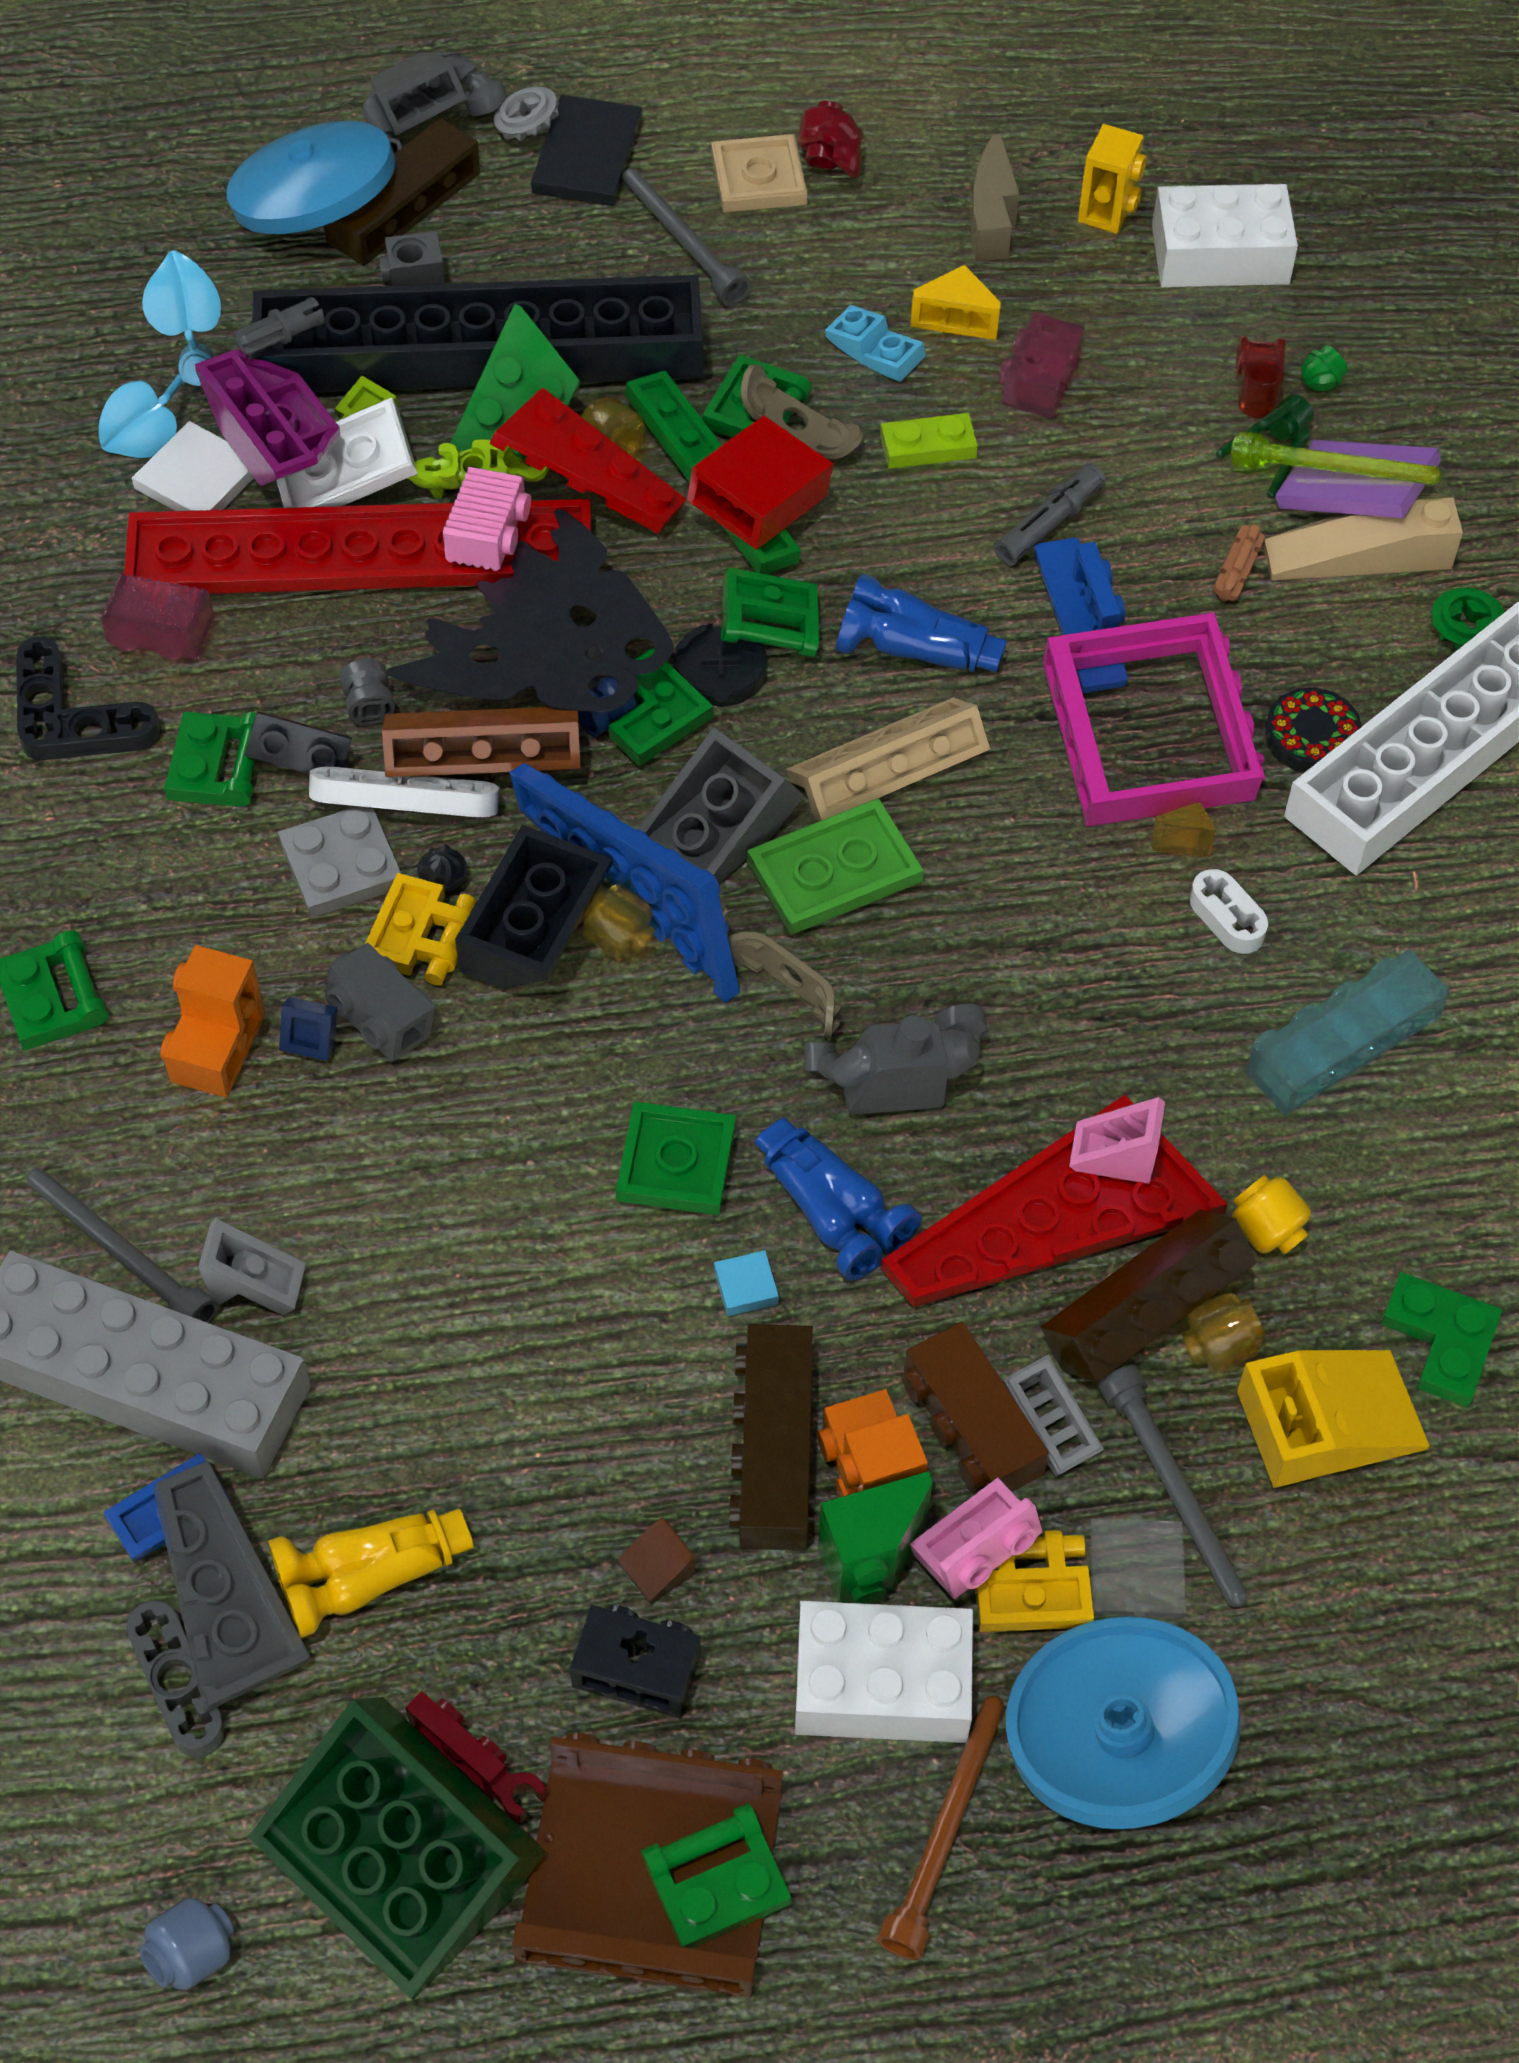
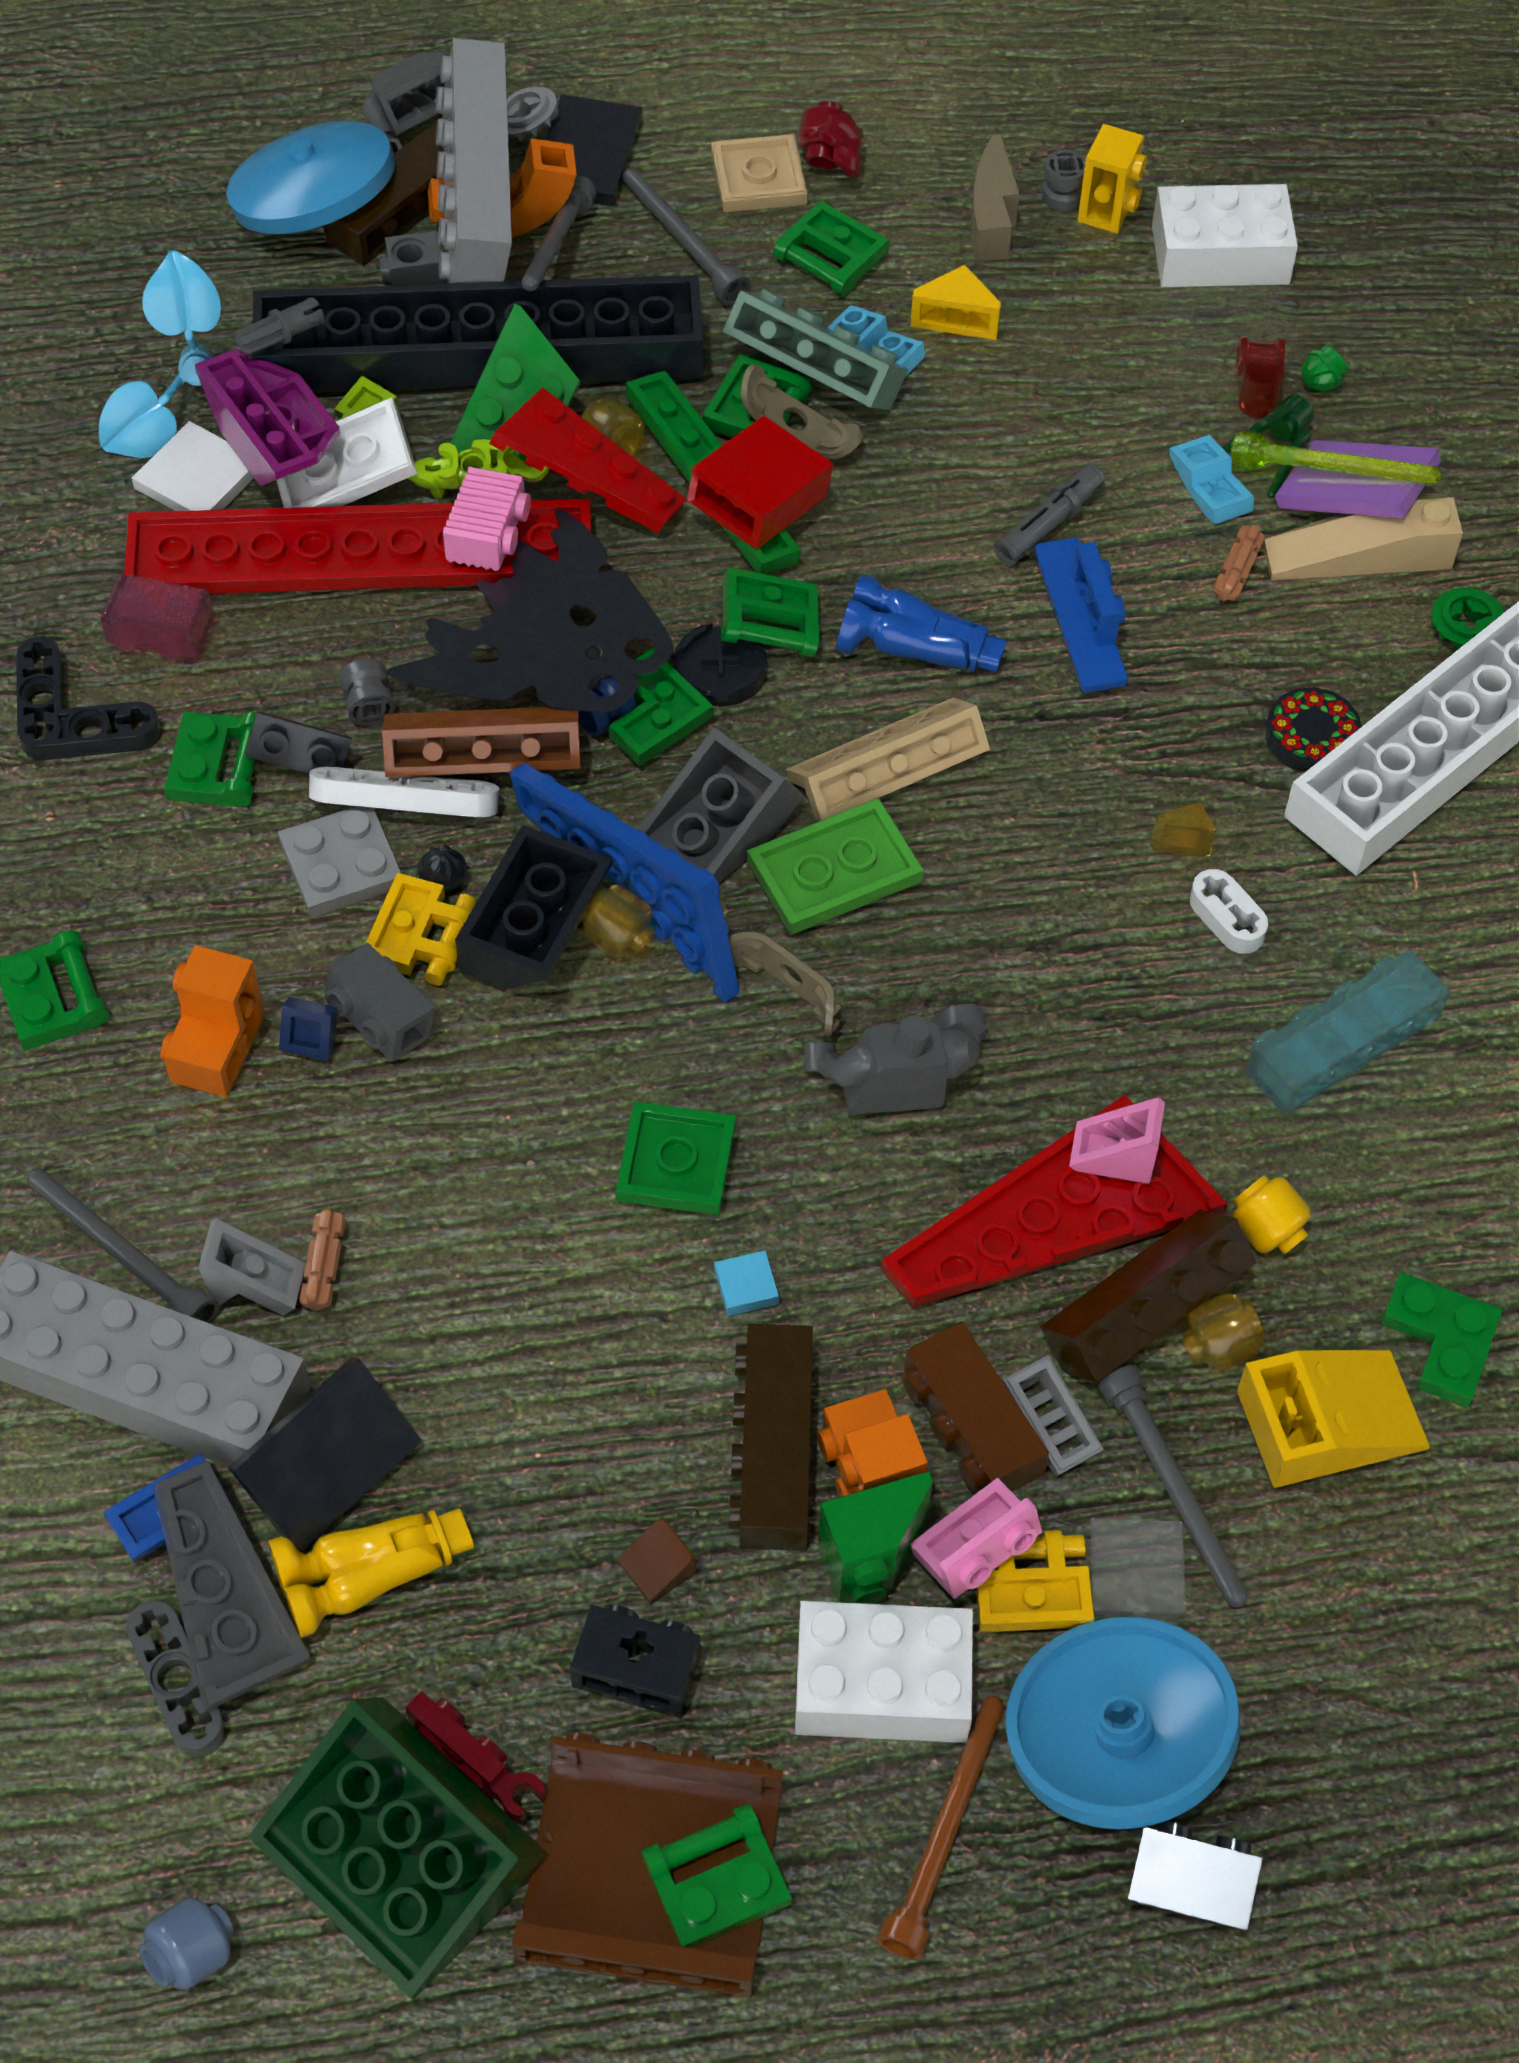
blue piece [755,1117,922,1281] -> none
lime plate [880,413,978,469] -> none
clear pink brick [998,312,1085,419] -> none
dark pink window [1042,612,1266,827] -> none
none -> black tile [228,1357,422,1552]
none -> nougat axle [299,1209,346,1311]
none -> orange arch [428,138,577,237]
none -> light grey brick [435,38,512,284]
none -> dark grey piece [521,175,596,292]
none -> sand green brick [722,288,909,410]
none -> green plate [773,201,889,297]
none -> dark grey wheel [1042,149,1086,211]
none -> brick [1128,1821,1262,1932]
none -> medium azure slope [1169,435,1254,525]

